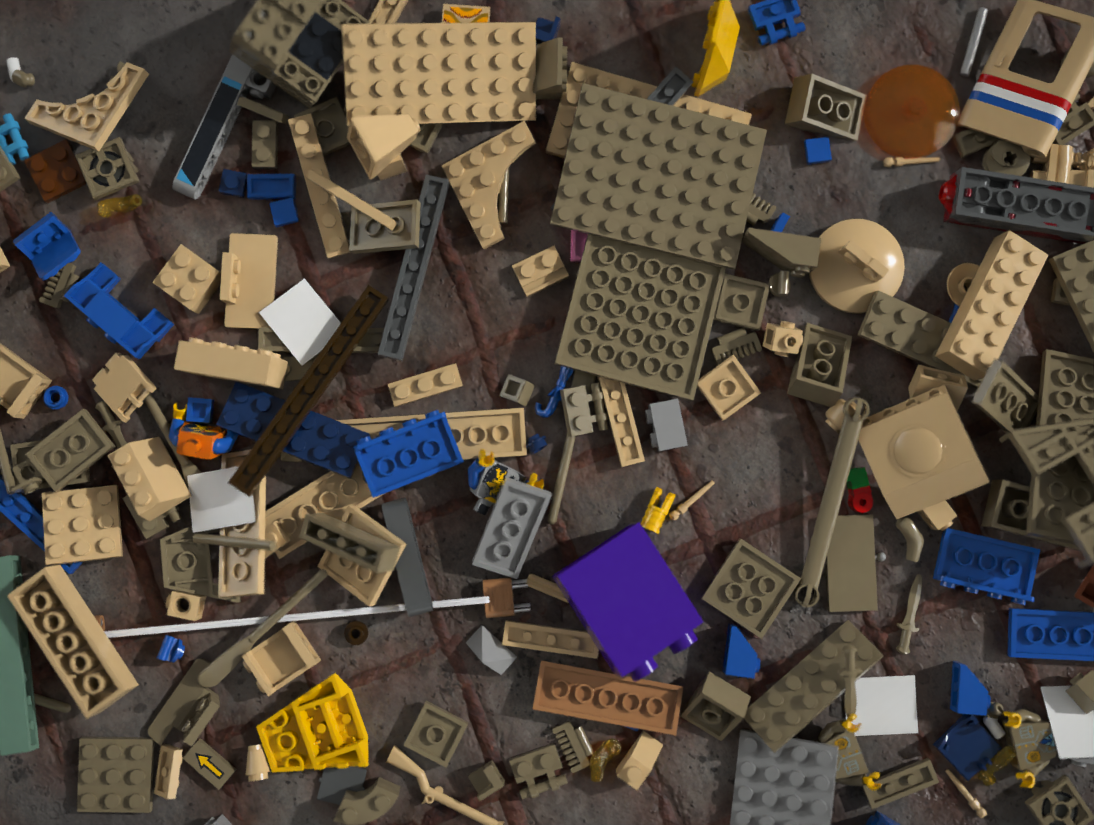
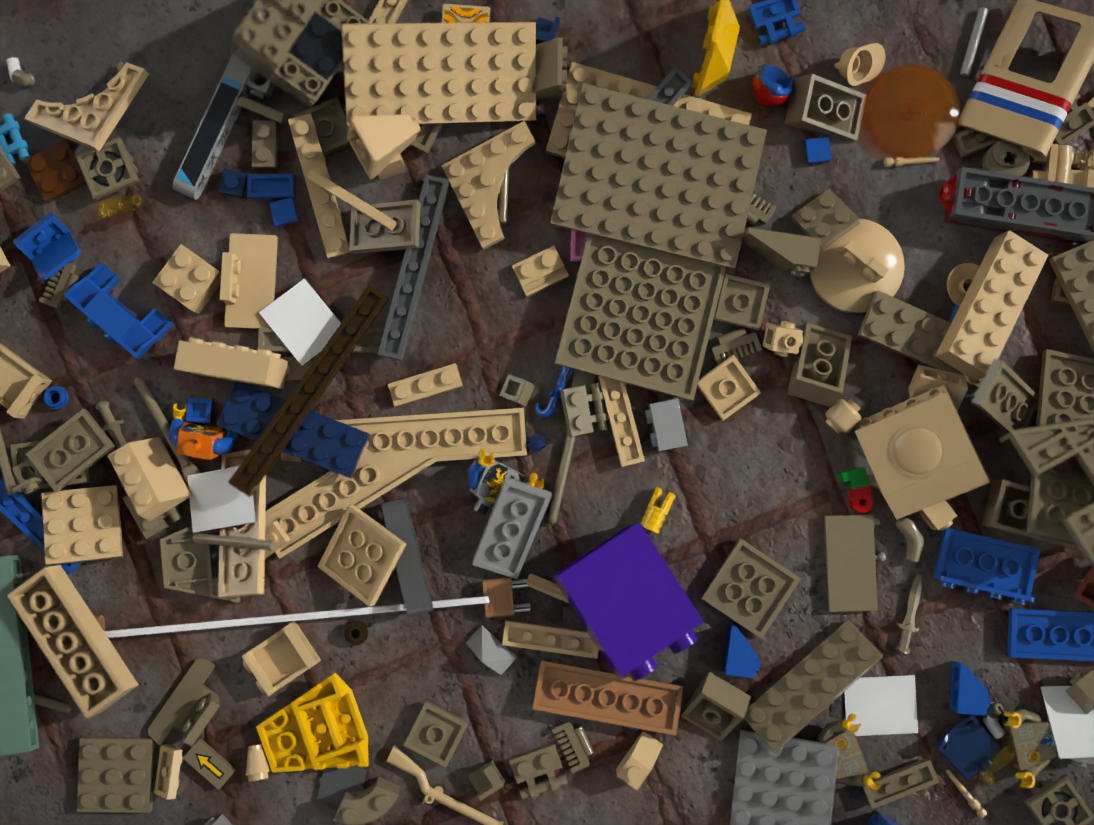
tan plate [92,353,156,423] -> none
blue plate [157,635,185,663] -> none
tan brick [165,590,206,621] -> none
dark tan piece [197,569,328,687] -> none
dark tan brick [299,513,400,573] -> none
blue bracket [353,410,464,498] -> none
clear yellow arm [590,739,621,782] -> none
tan piece [669,480,715,521] -> none
dark tan plate [769,271,791,297] -> none
blue tile [770,213,790,232] -> none
dark tan piece [794,397,870,607] -> none
dark tan sword [838,645,862,722] -> none
none -> blue hair [753,65,794,107]
none -> dark tan plate [792,189,860,251]
none -> tan piece [834,43,886,86]

